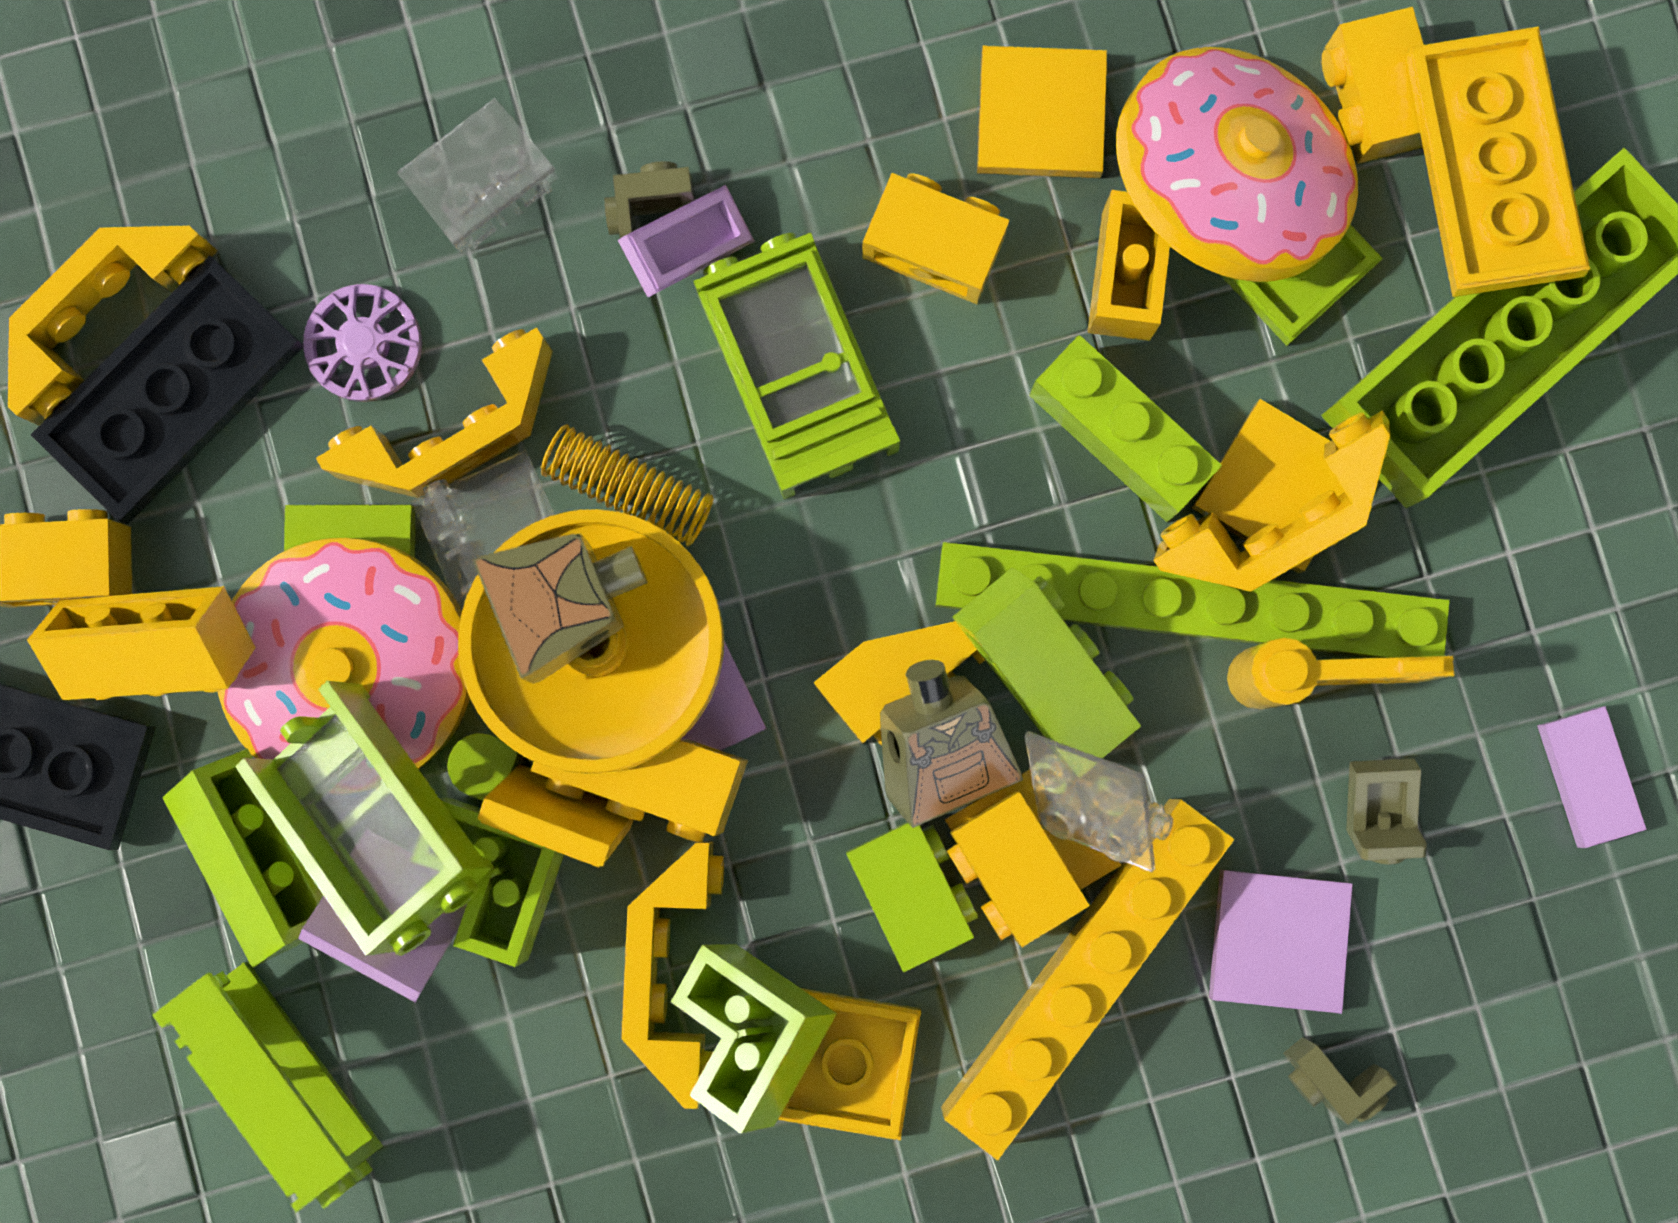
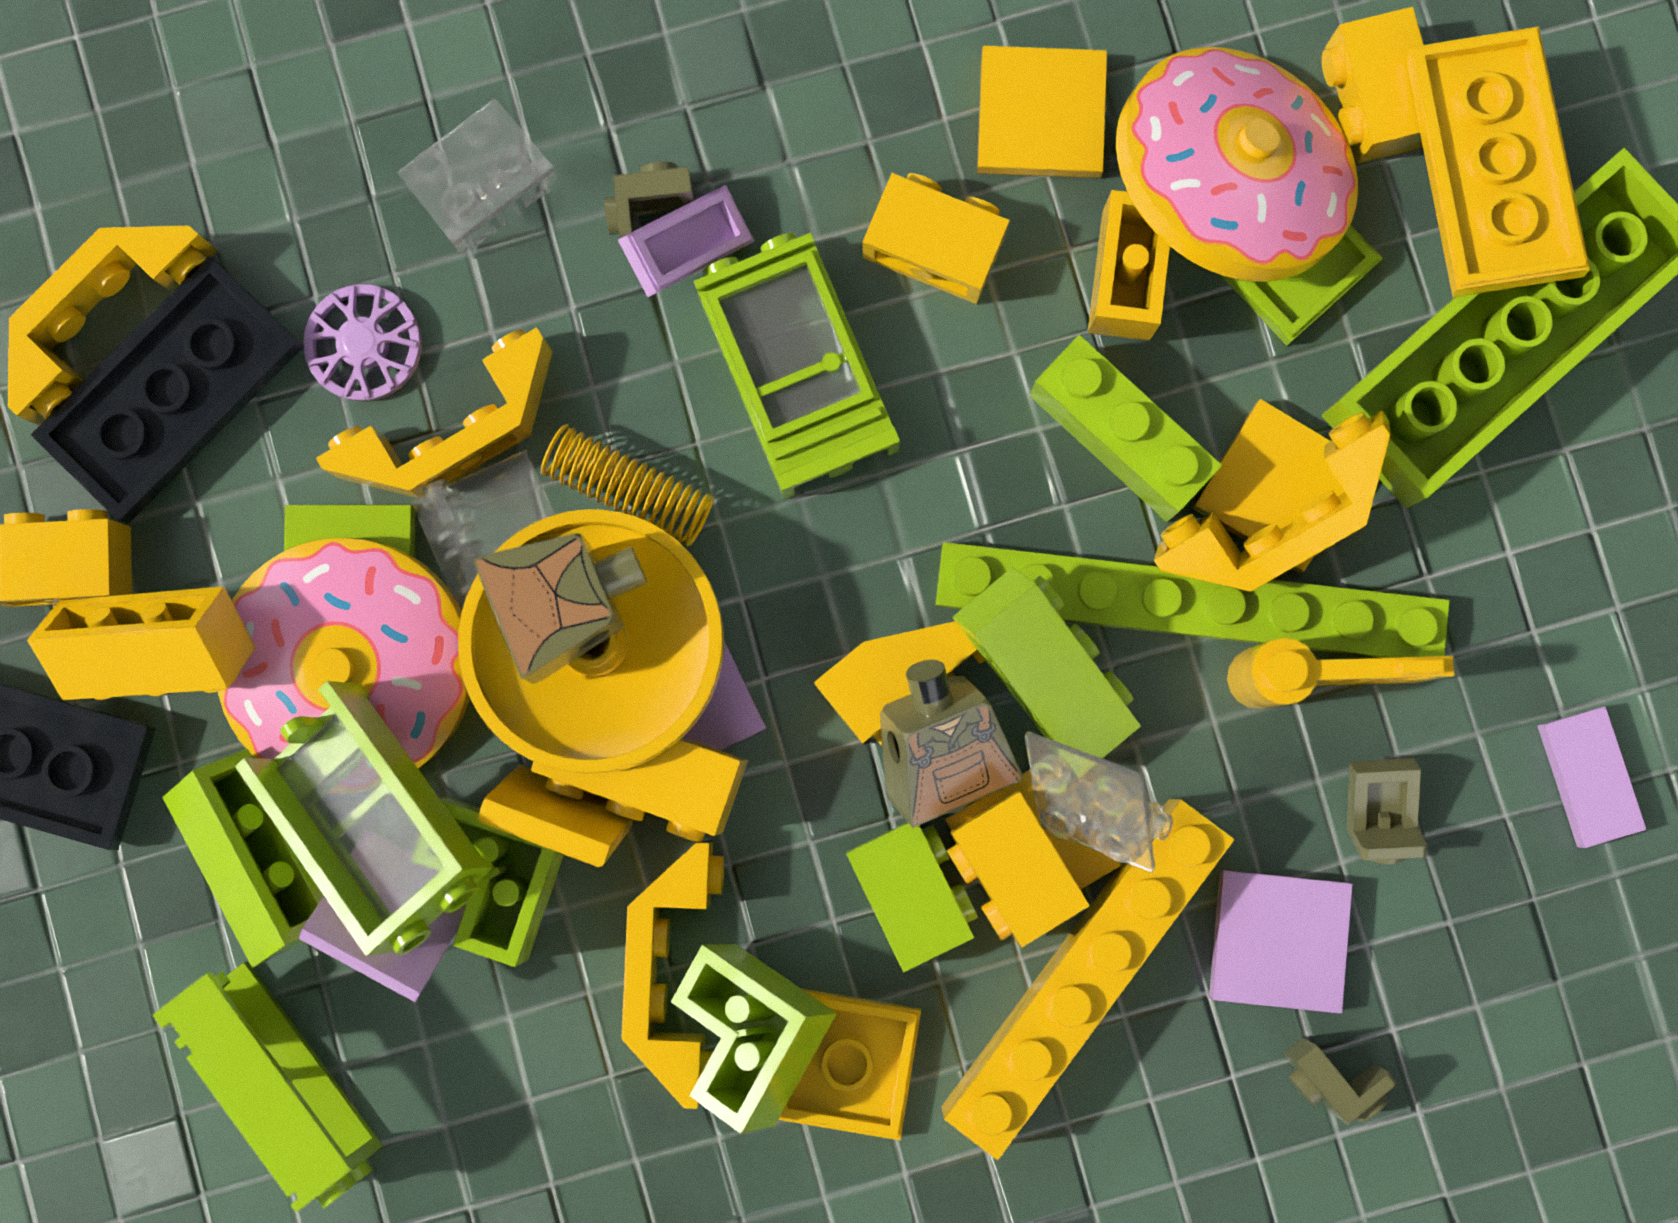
lime tile [447,733,521,801] -> none

